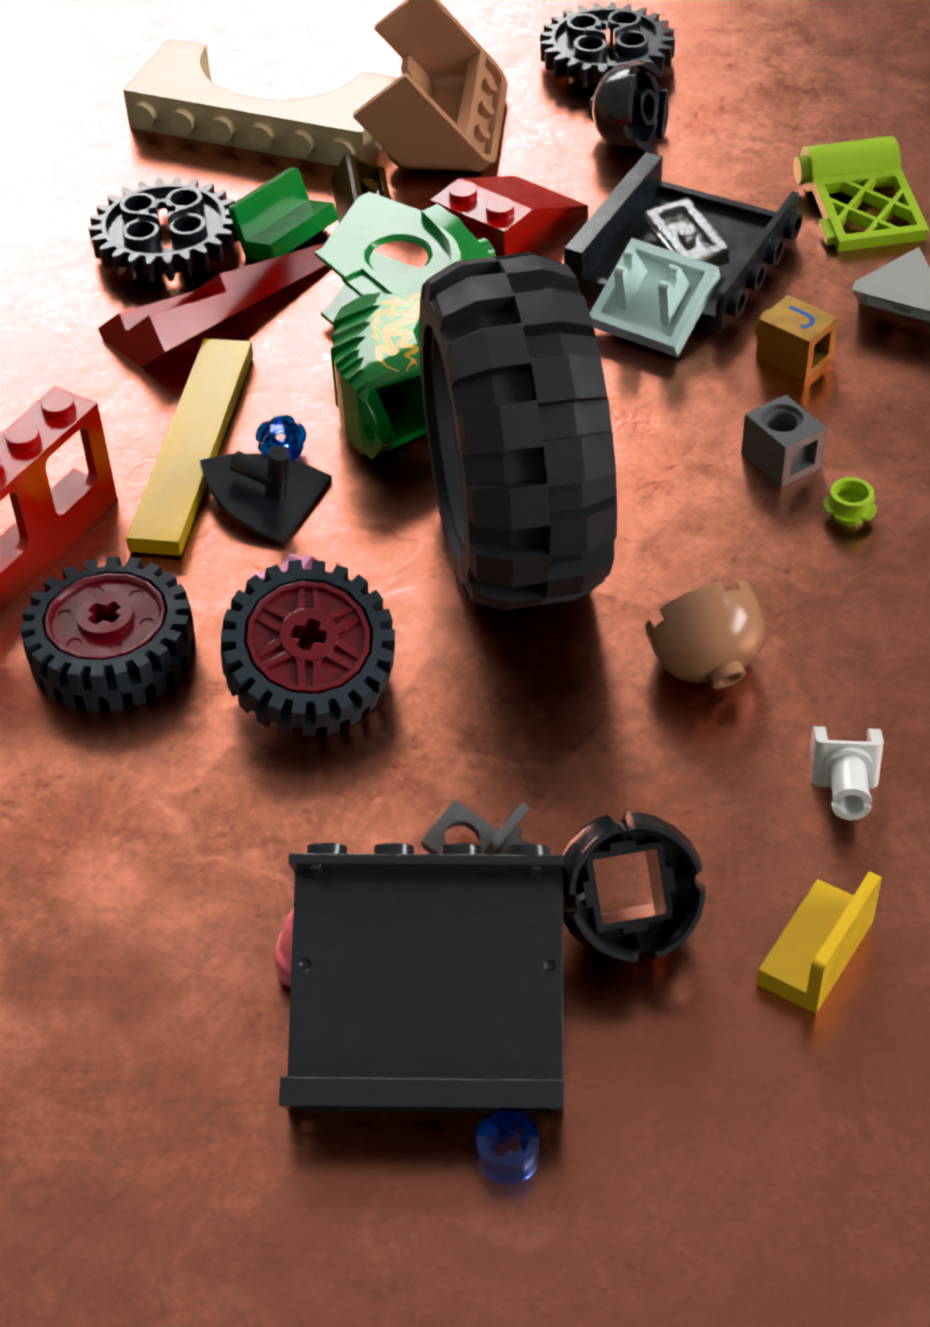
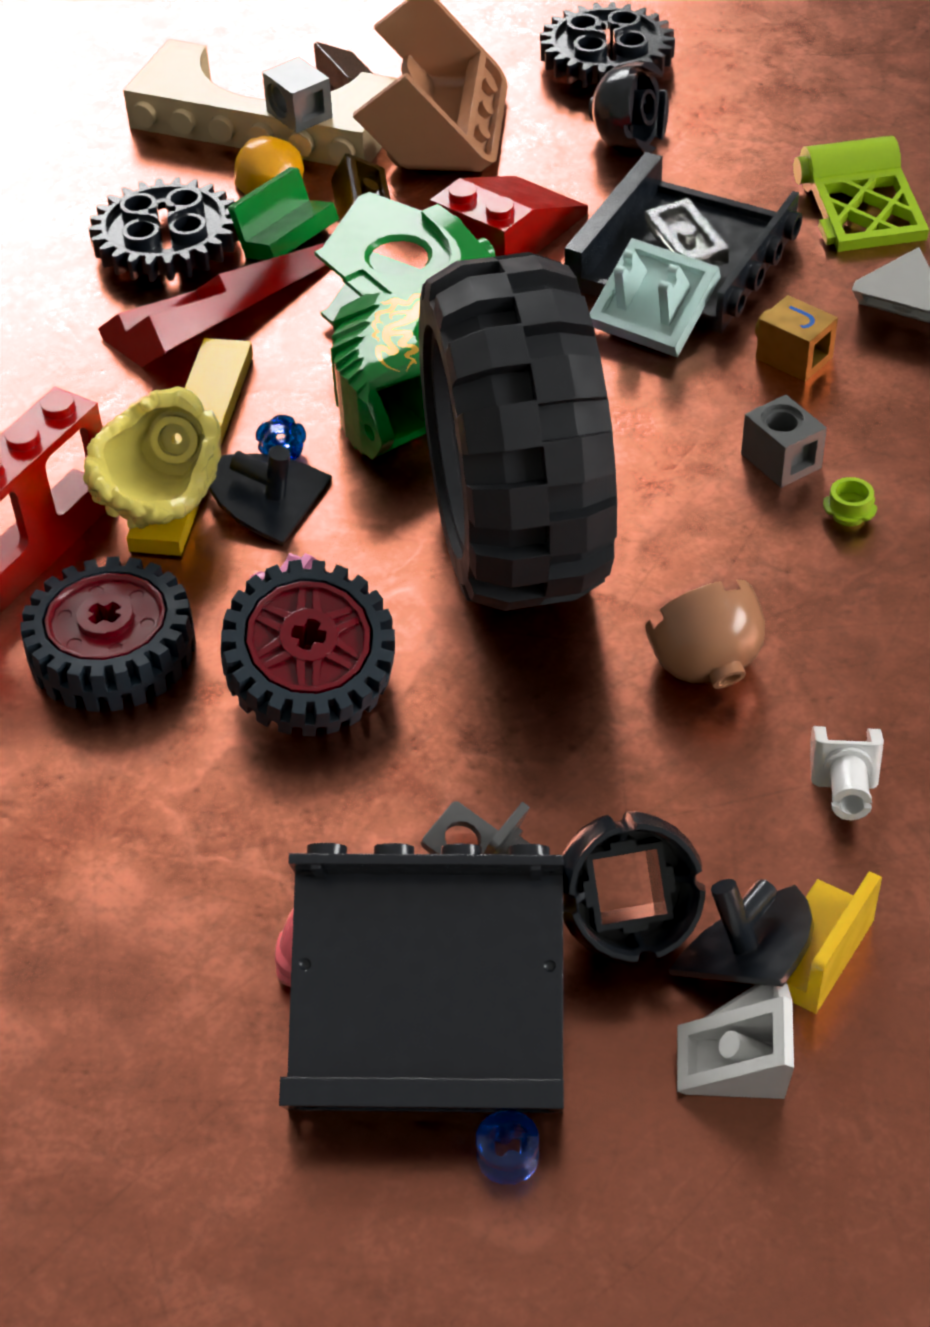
none -> light yellow hair [83,386,221,529]
none -> light orange hair [234,136,304,195]
none -> dark grey brick [262,57,333,133]
none -> dark brown slope [314,42,373,90]
none -> black shield [668,879,814,987]
none -> white slope [677,982,794,1099]

